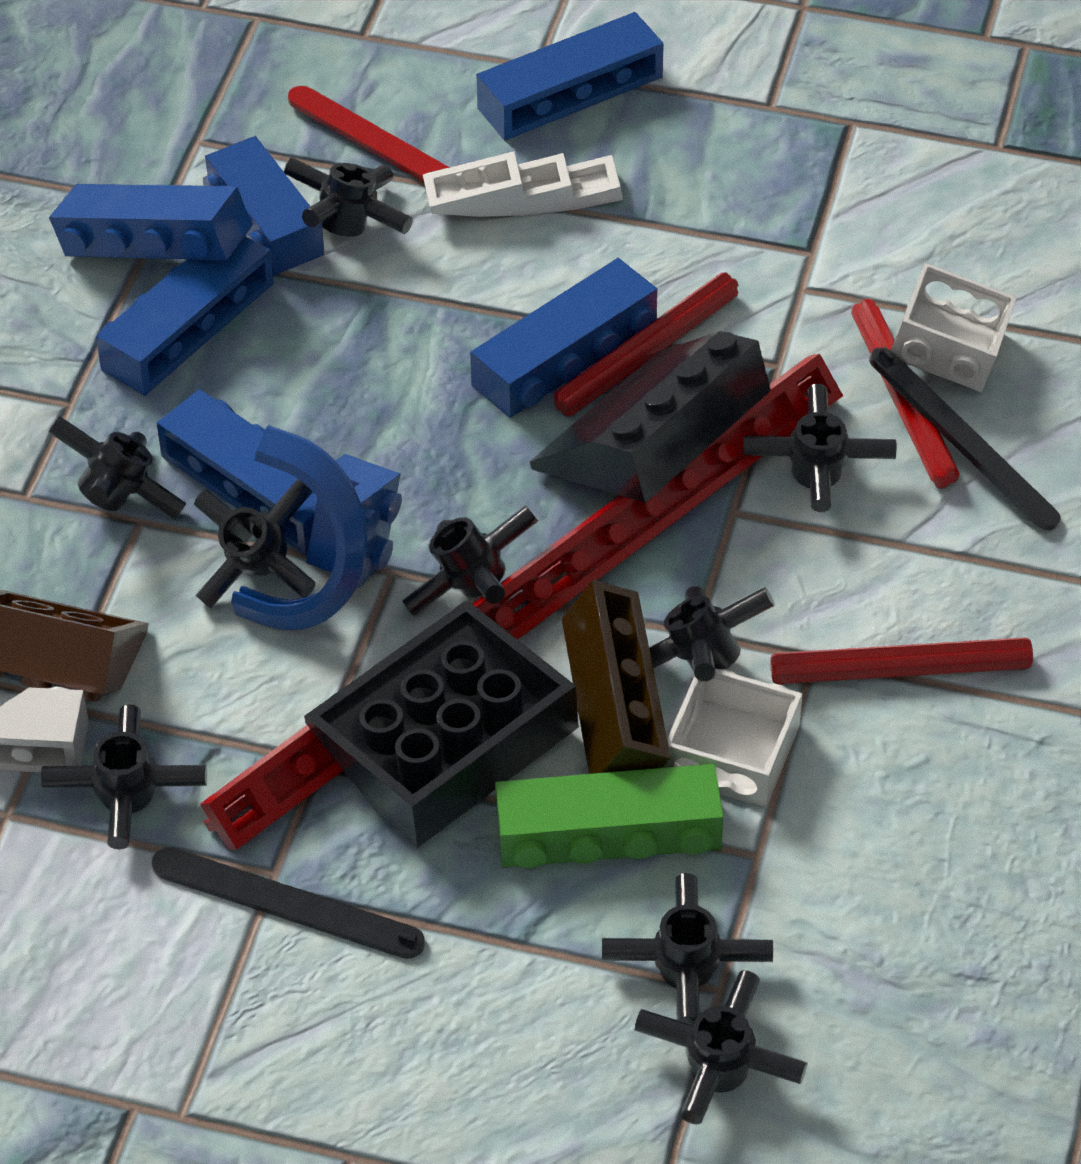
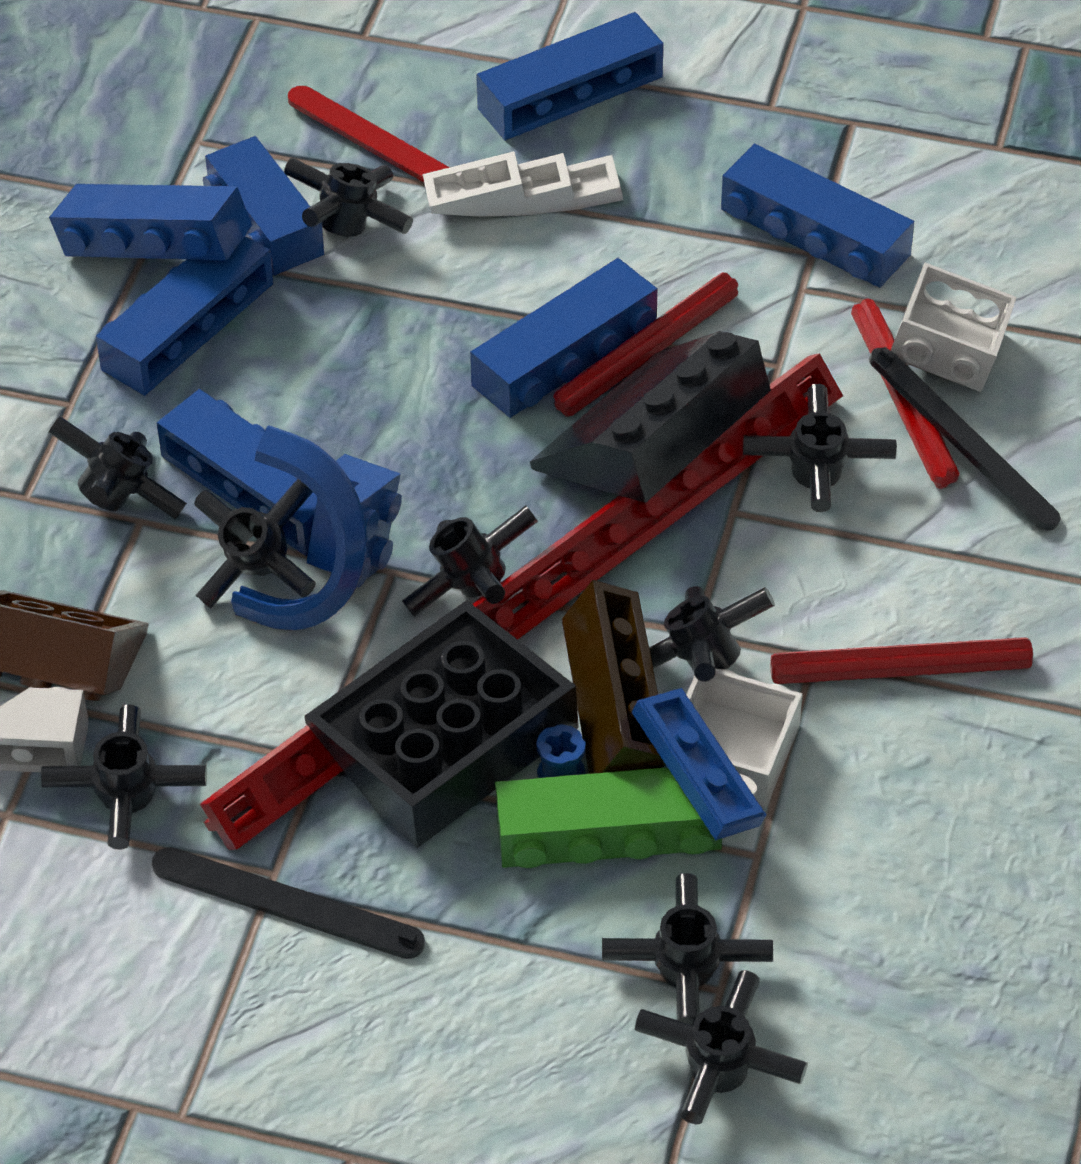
none -> blue bush [536,724,586,778]
none -> blue tile [632,688,766,841]
none -> blue brick [721,143,915,288]

